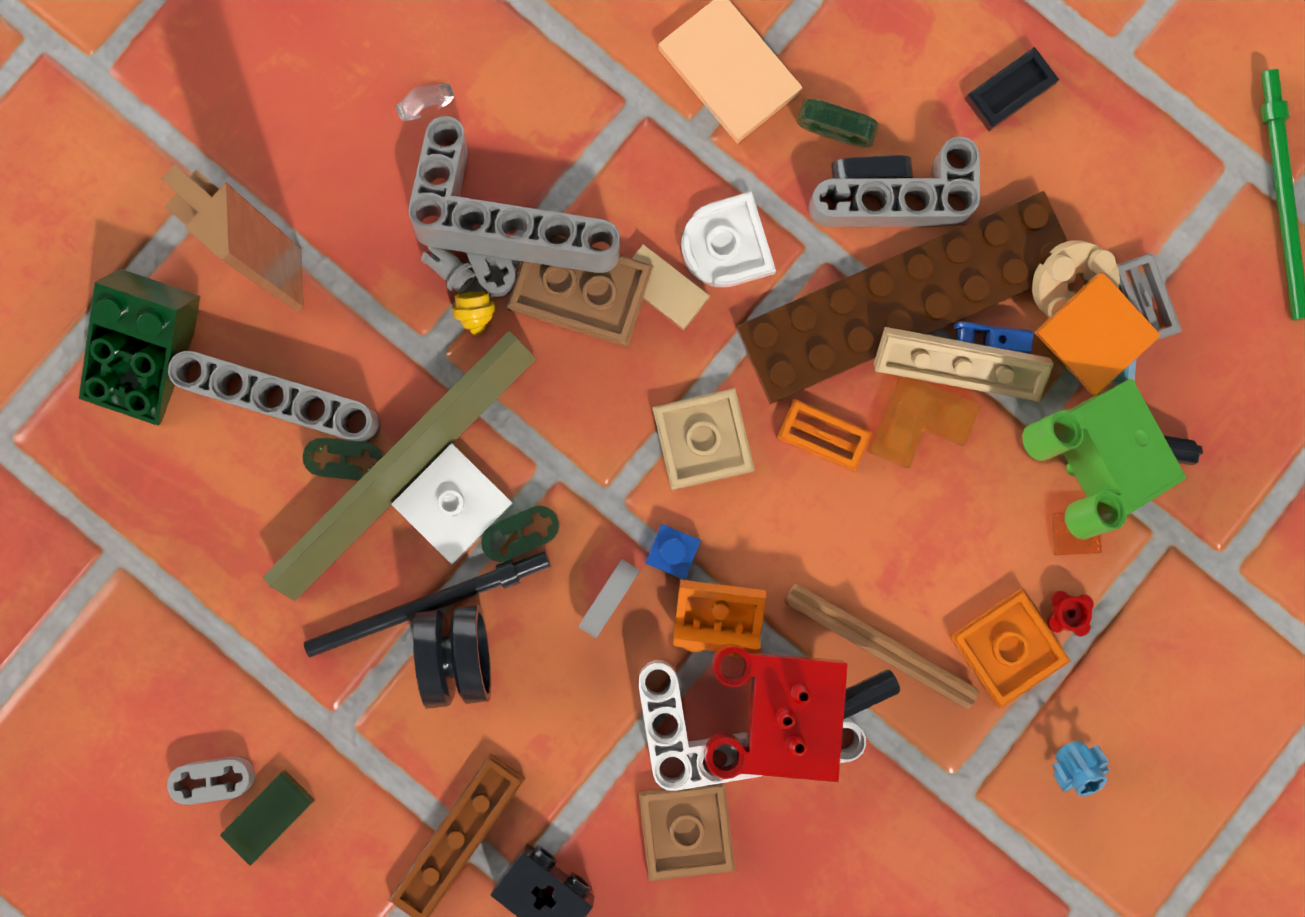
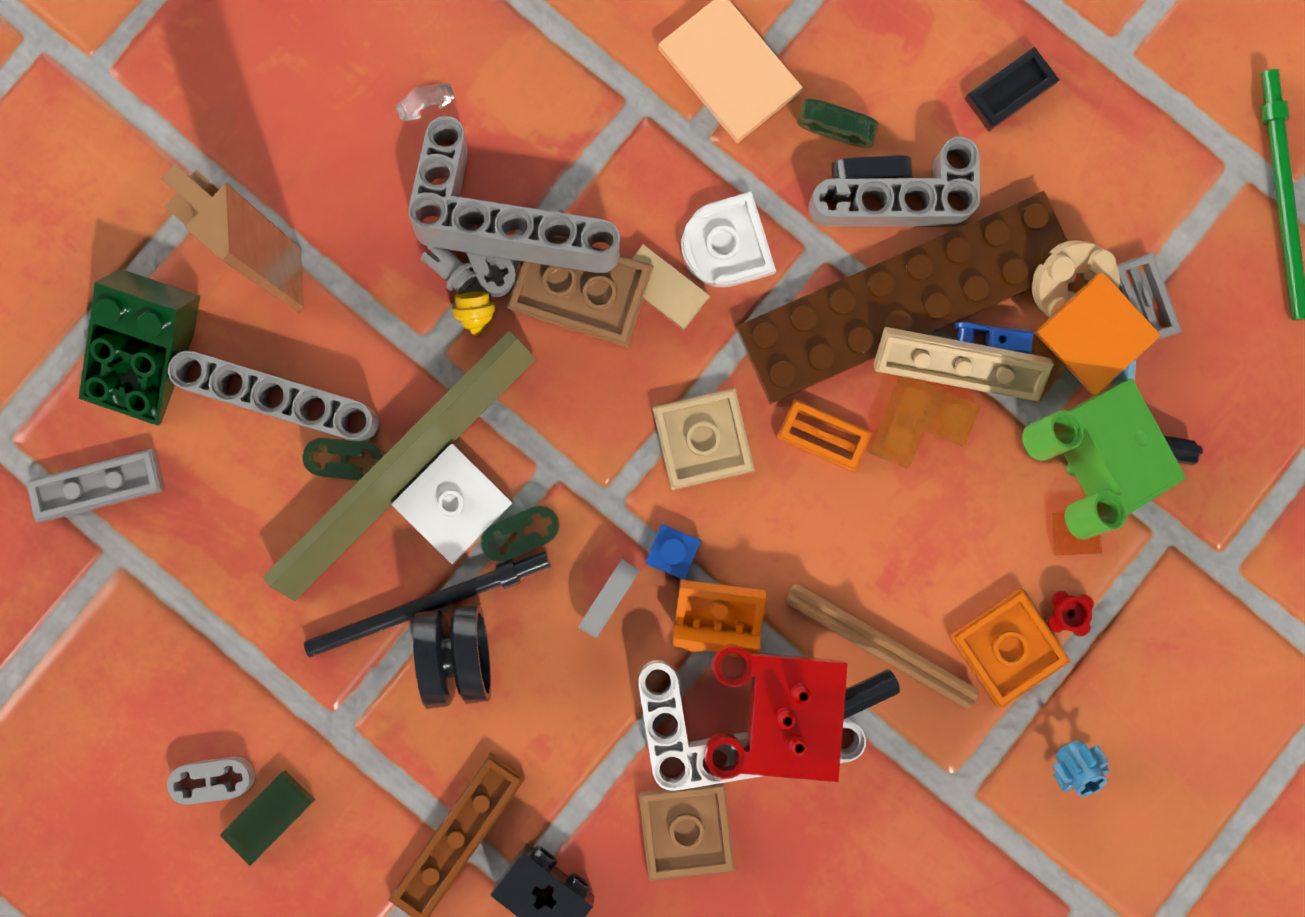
none -> light grey tile [26,449,166,523]

